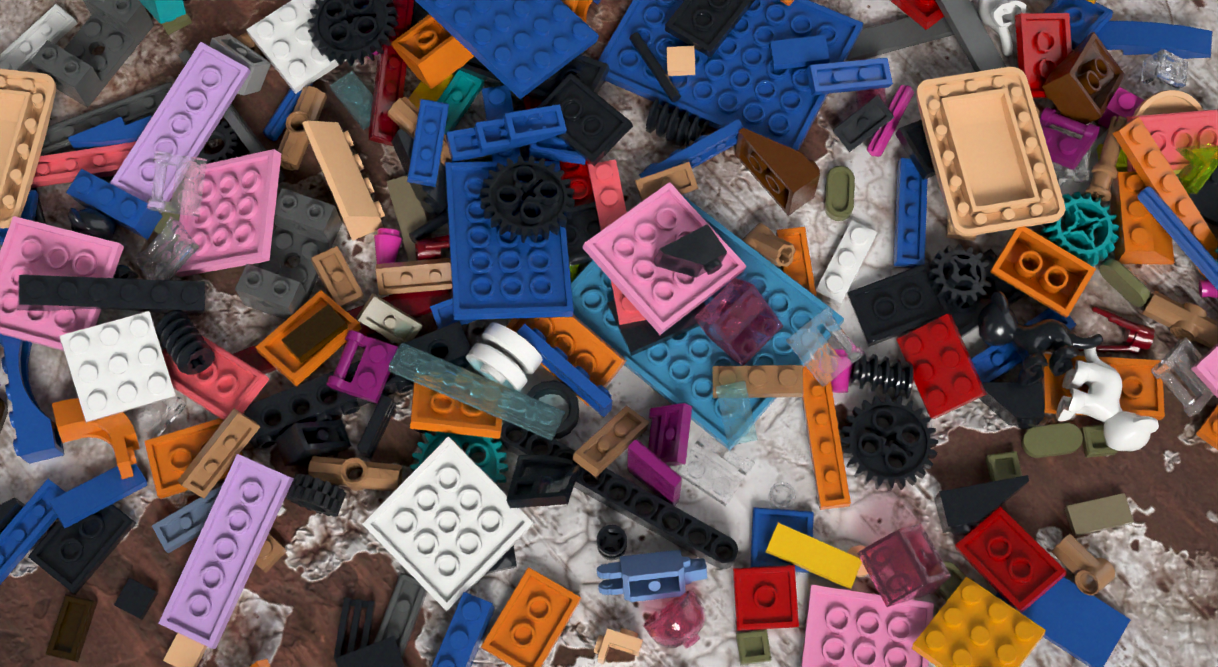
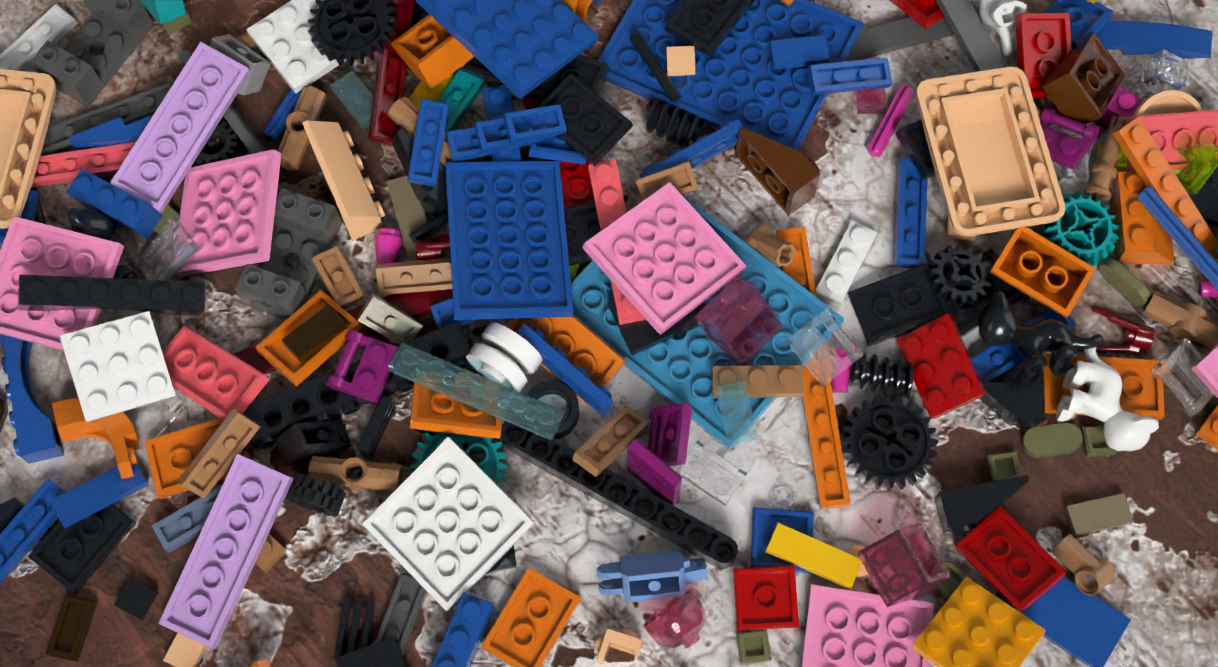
clear plate [147,151,207,217] -> none
black piece [155,310,215,375] -> none
black gear [480,156,575,243] -> none
black plate [506,455,583,508] -> none
black wheel [597,525,627,560] -> none
black slope [653,224,727,278] -> none
olive tile [825,166,855,221] -> none
black plate [833,95,895,152] -> none

